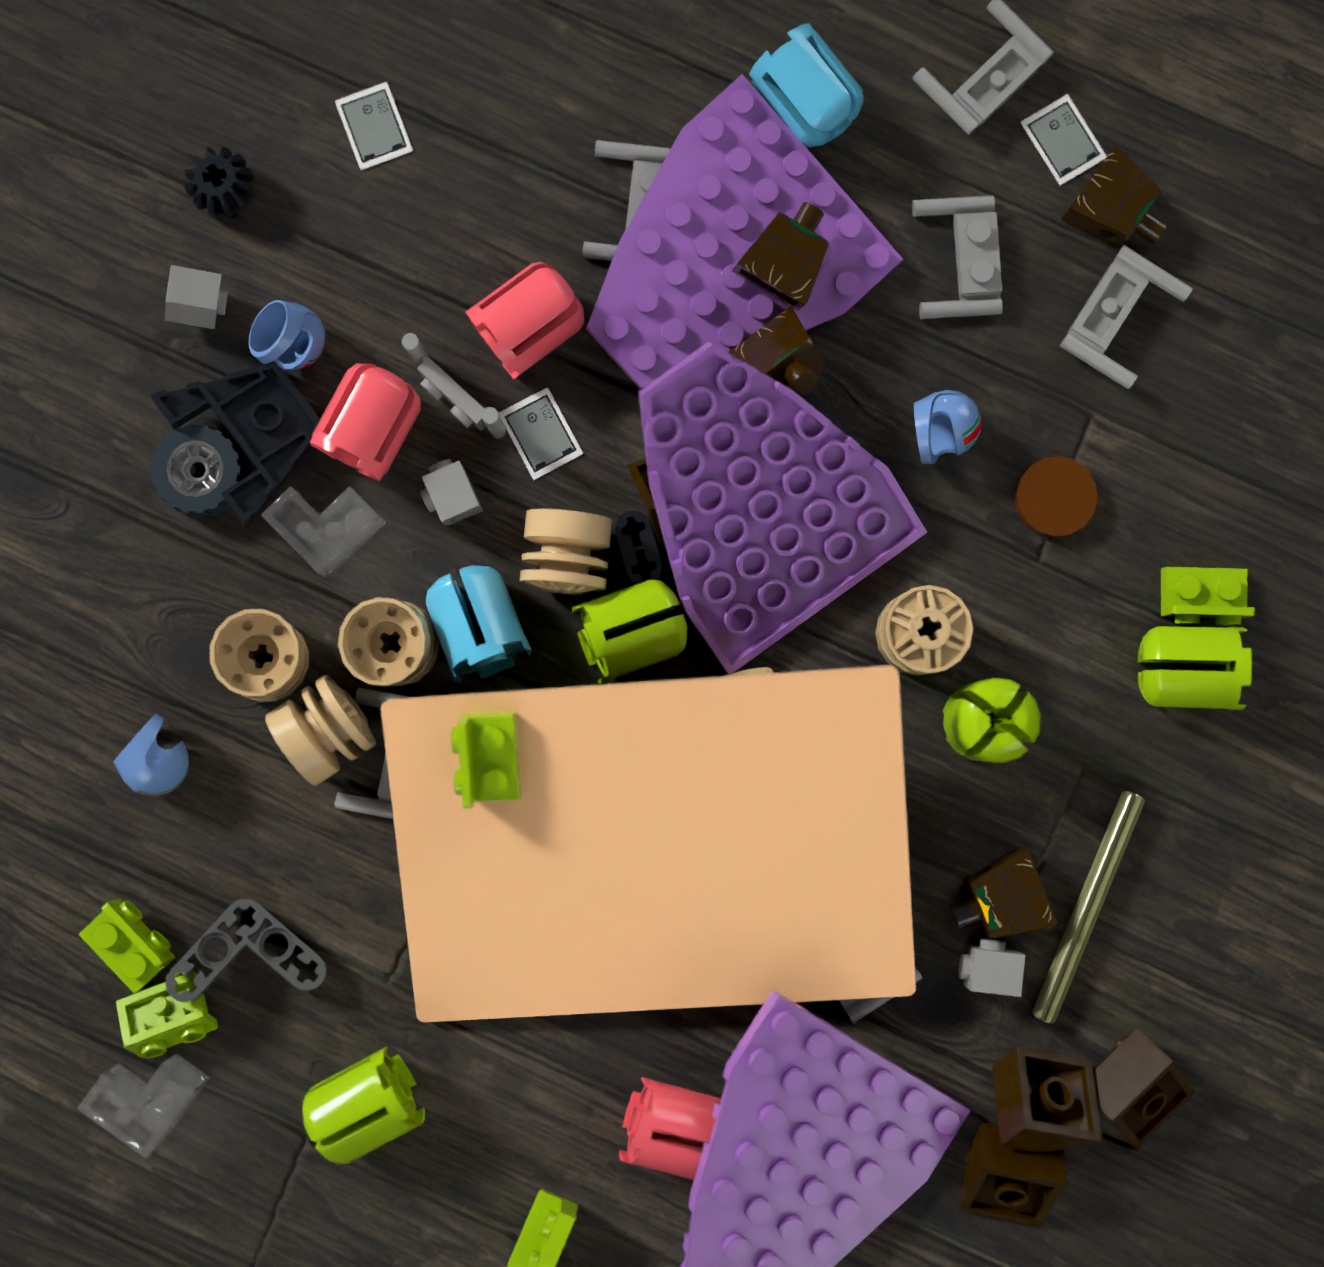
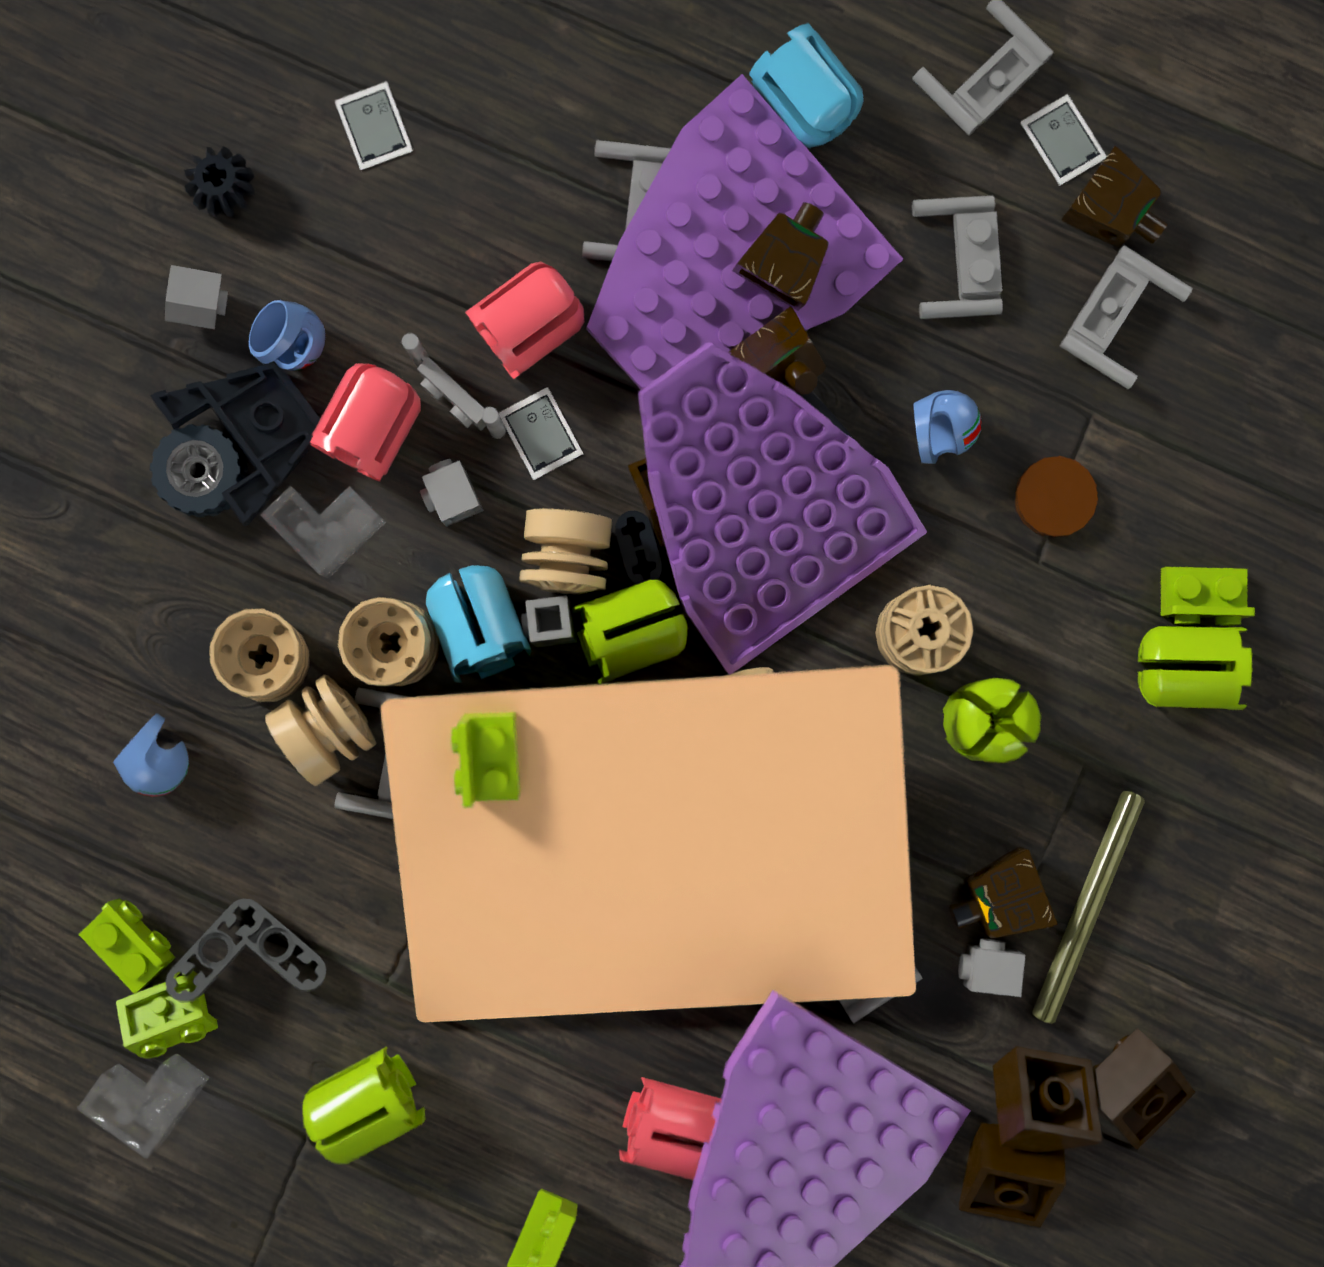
none -> light grey brick [522,595,577,647]

